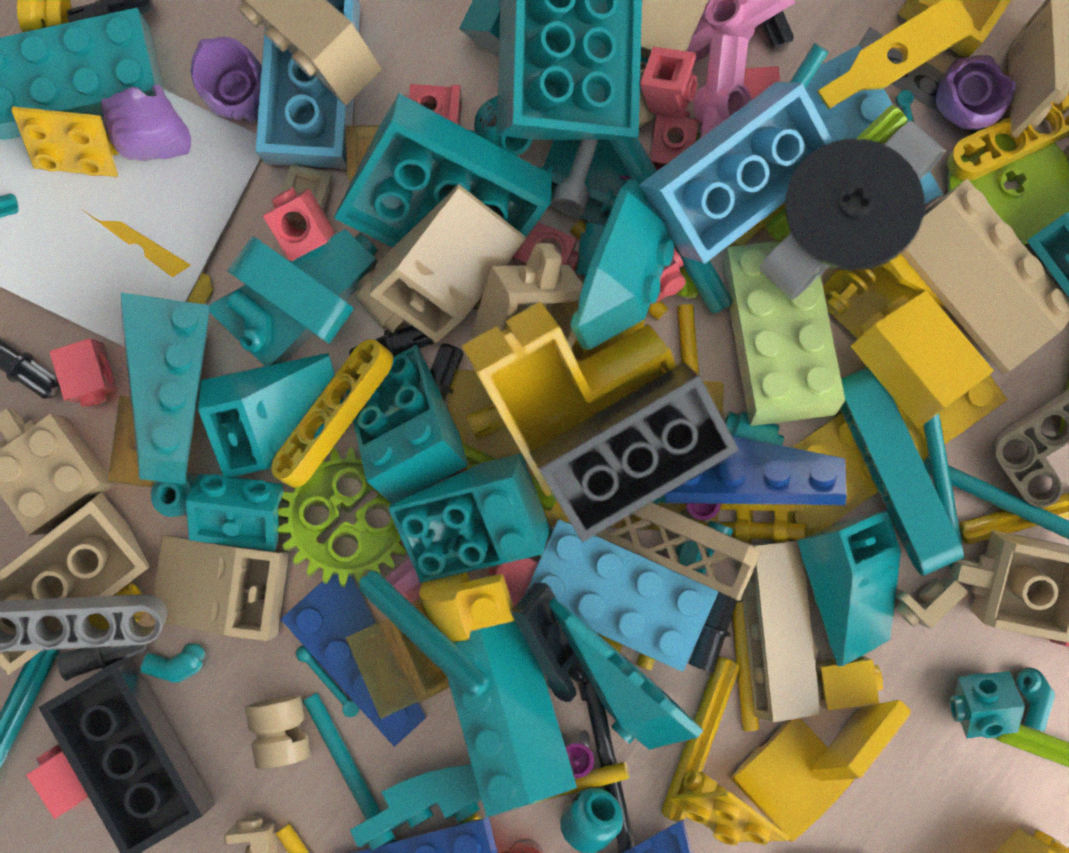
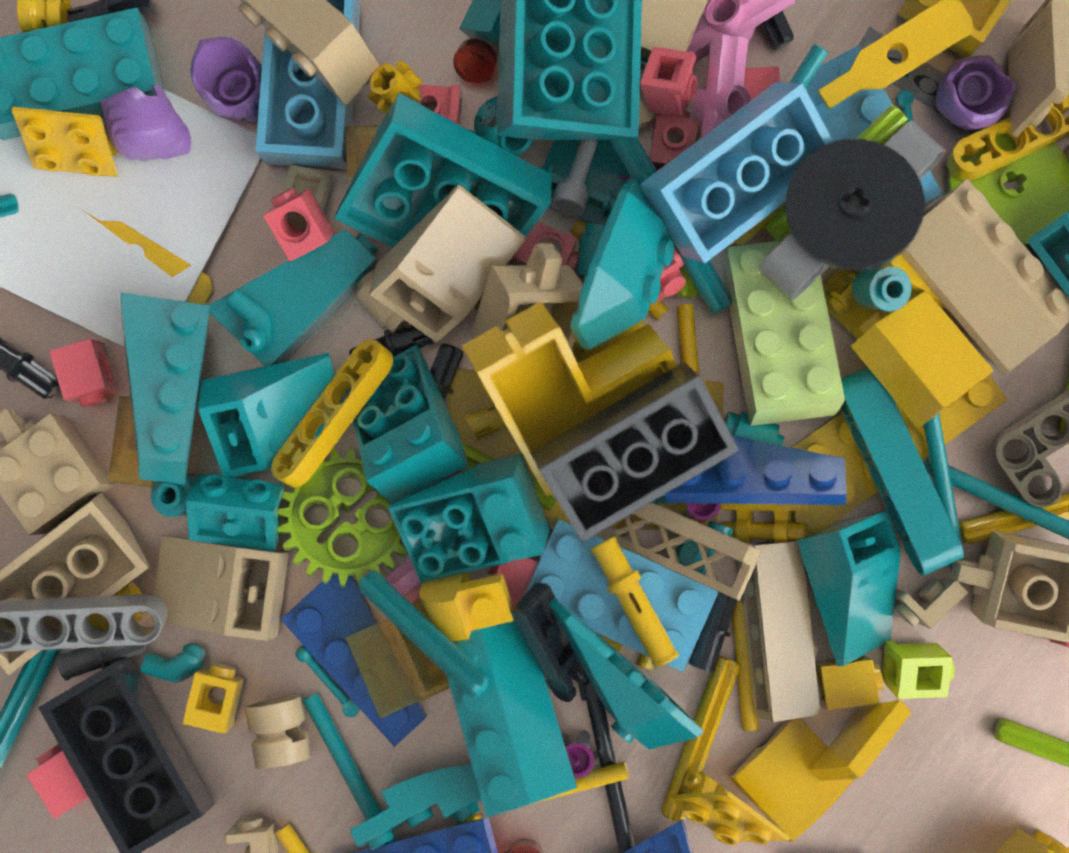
teal beam [227,236,355,344] -> none
teal head [560,787,624,853] -> none
teal brick [949,671,1025,739] -> none
teal arm [1016,667,1055,732] -> none
none -> yellow brick [182,663,245,734]
none -> yellow gear [367,60,423,115]
none -> clear red tile [453,38,497,84]
none -> yellow pin [590,536,679,668]
none -> teal brick [852,266,911,311]
none -> neon yellow brick [882,641,954,699]

